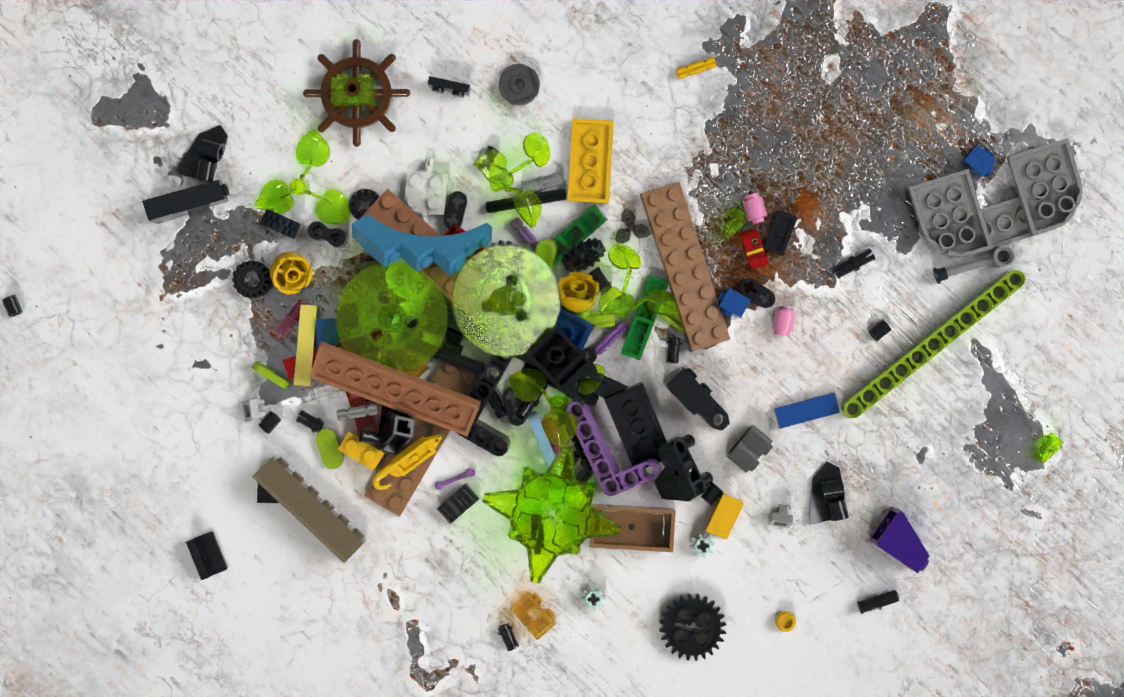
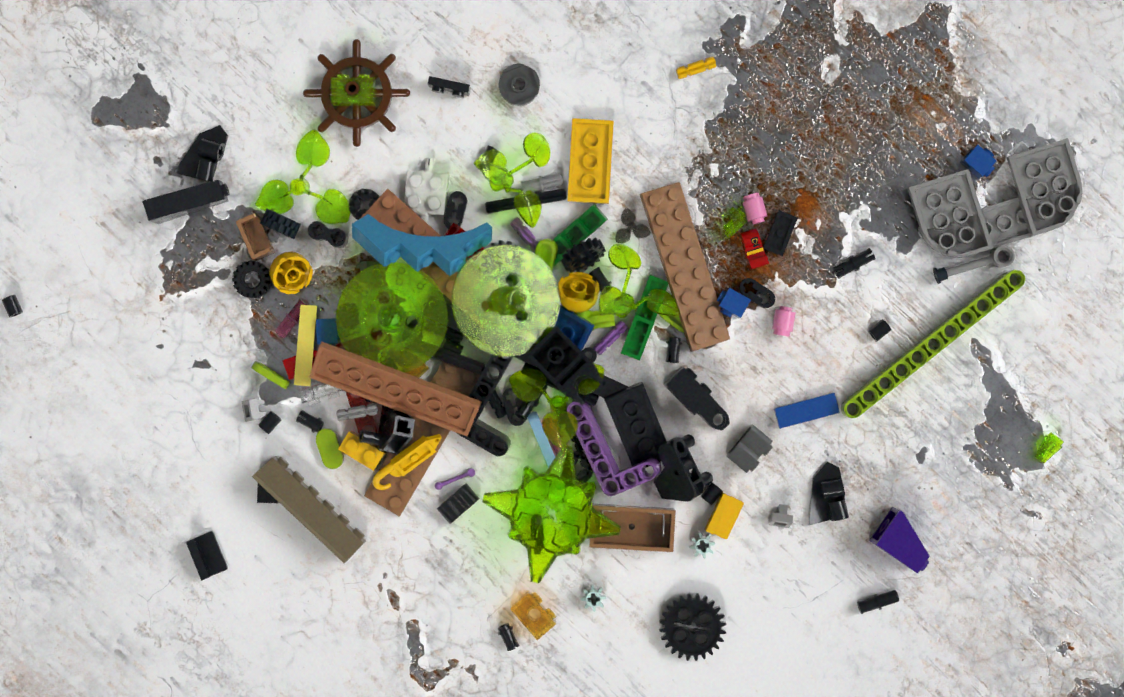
yellow plate [775,611,796,632] -> none
none -> medium nougat panel [235,213,275,261]

